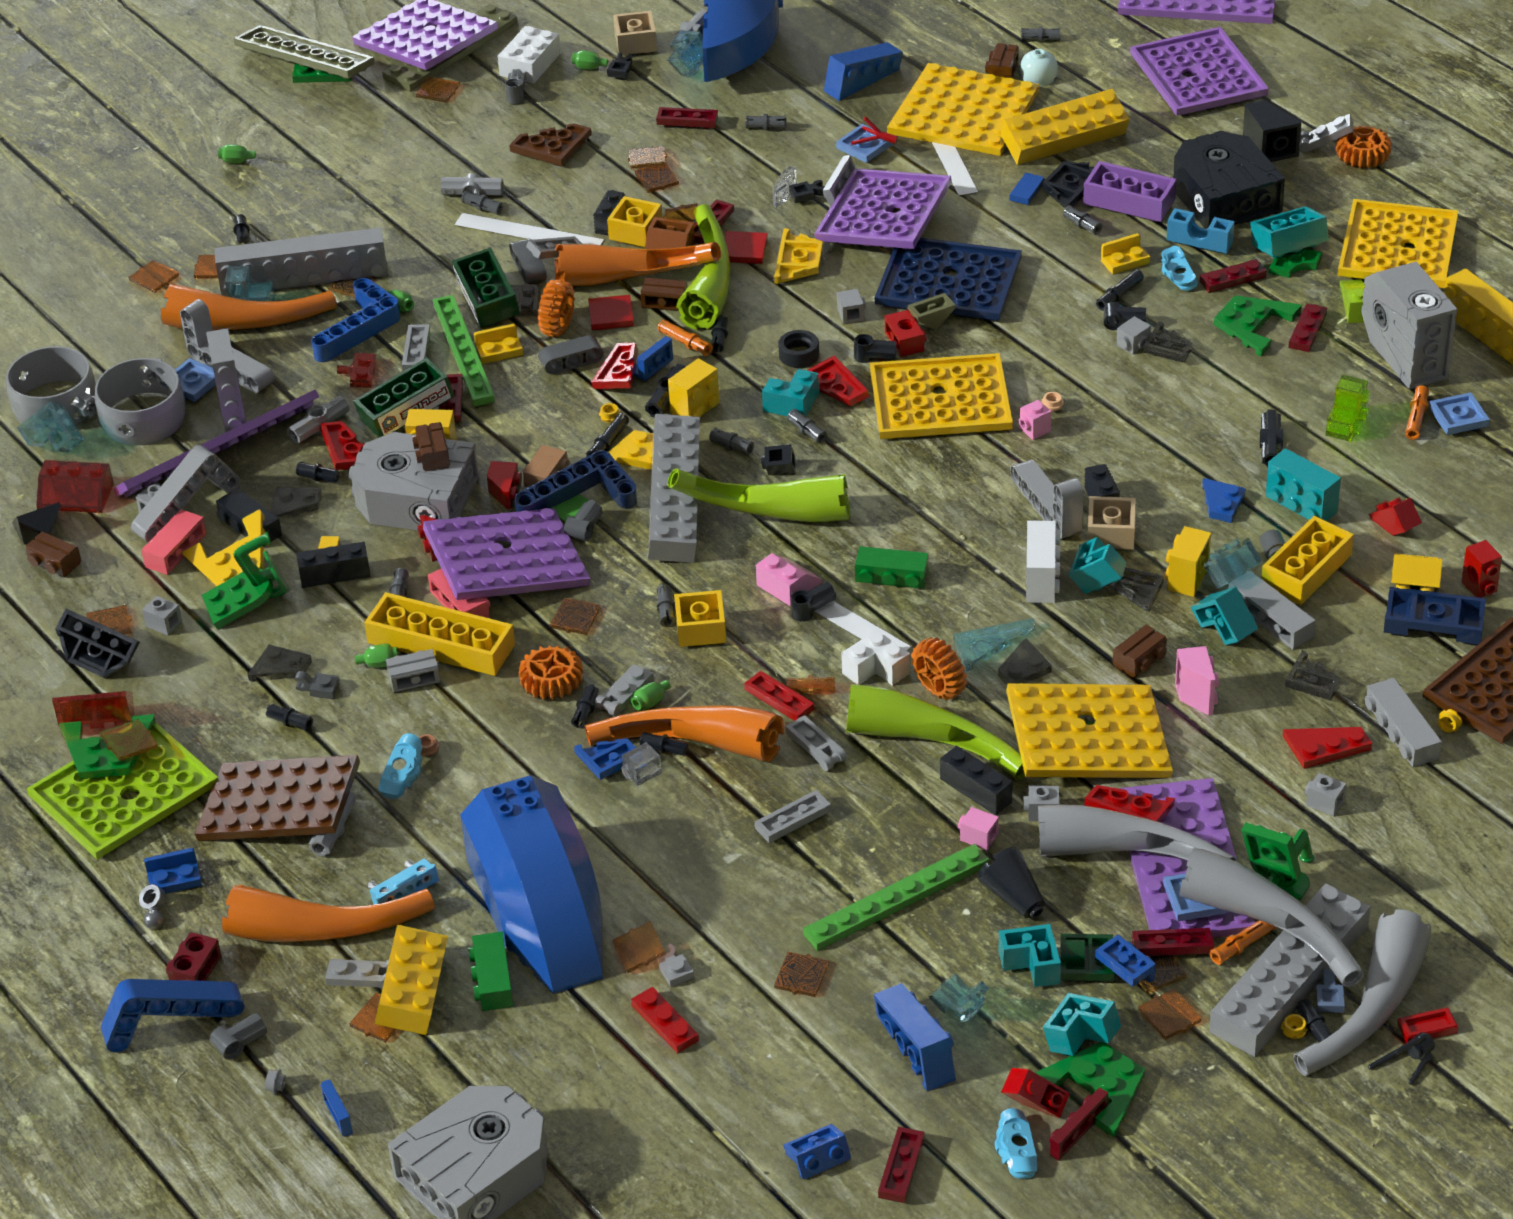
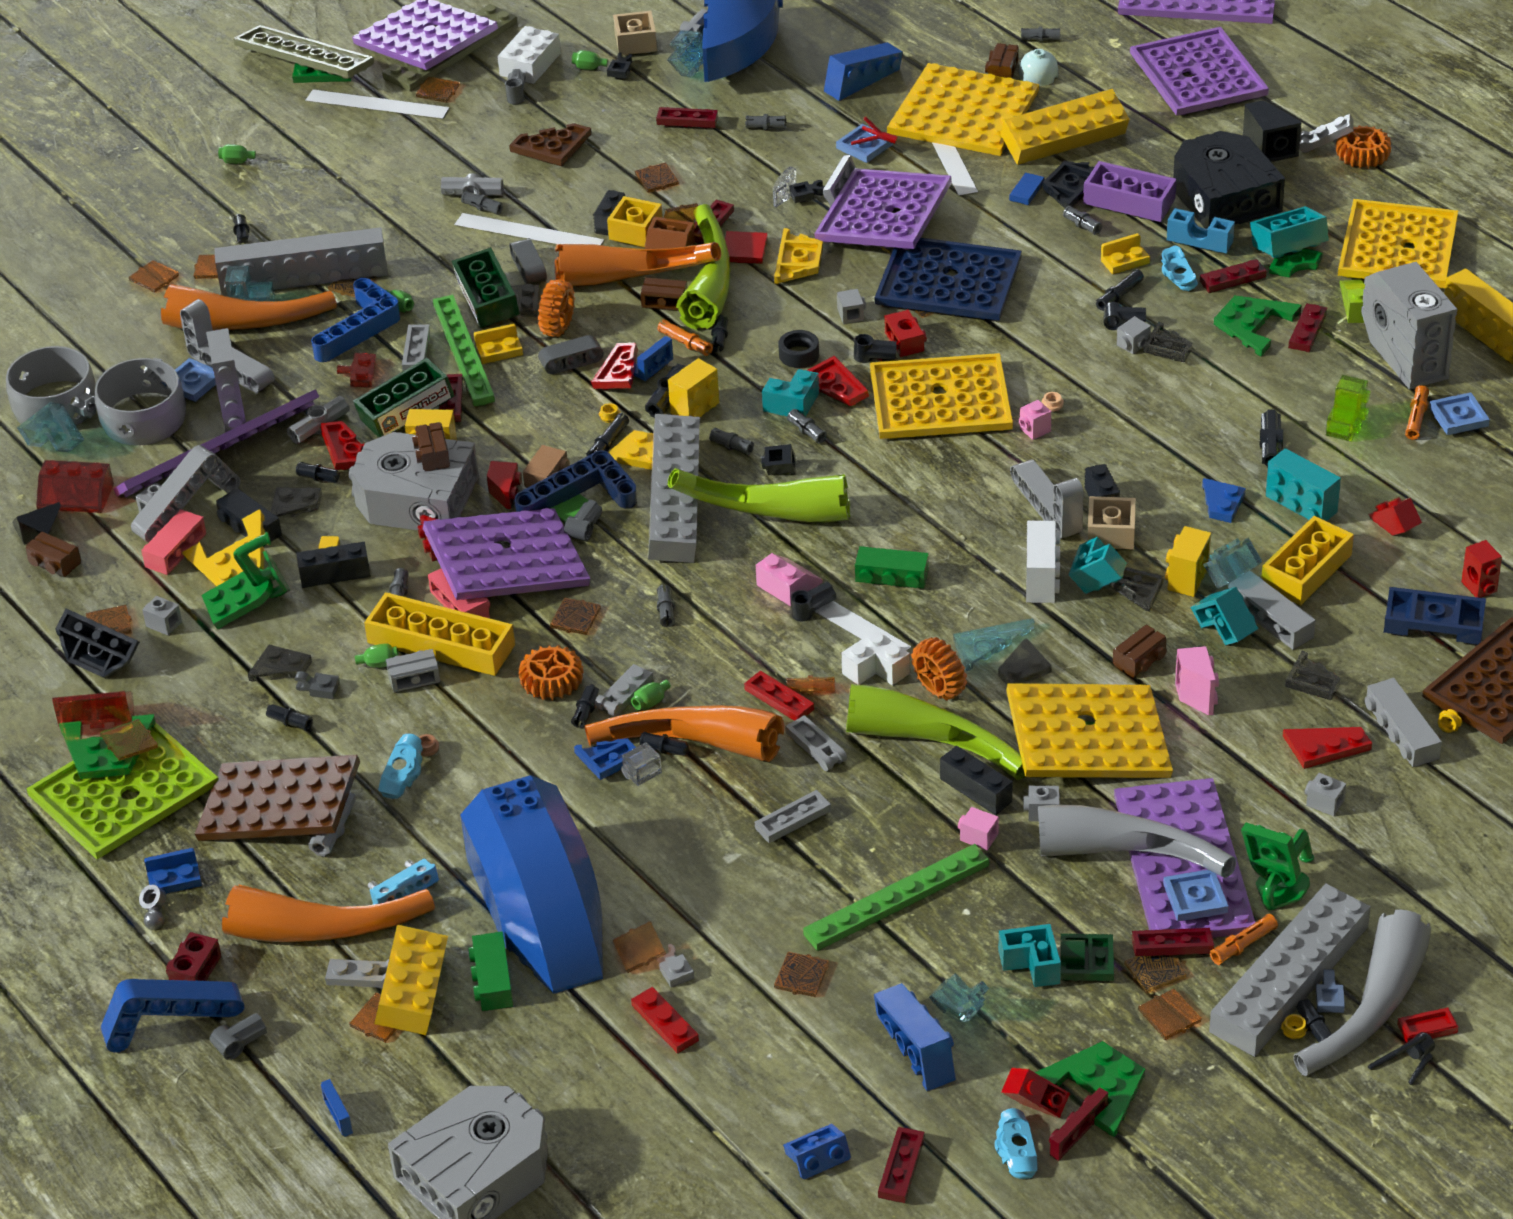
light grey plate [265,1068,286,1095] -> none
light grey plate [526,236,582,259] -> none
red tile [588,295,634,330] -> none
clear orange piece [628,146,667,169] -> none
yellow brick [674,590,726,647] -> none
olive slope [907,293,956,331] -> none
black cone [977,847,1045,919] -> none
teal brick [1043,993,1121,1056] -> none
red wing [1084,785,1175,822] -> none
blue bracket [1095,935,1156,987] -> none
light grey brick [1180,848,1364,987] -> none
dark grey brick [1259,530,1285,560] -> none
yellow brick [1391,553,1443,592] -> none
none -> white sticker [305,90,449,118]

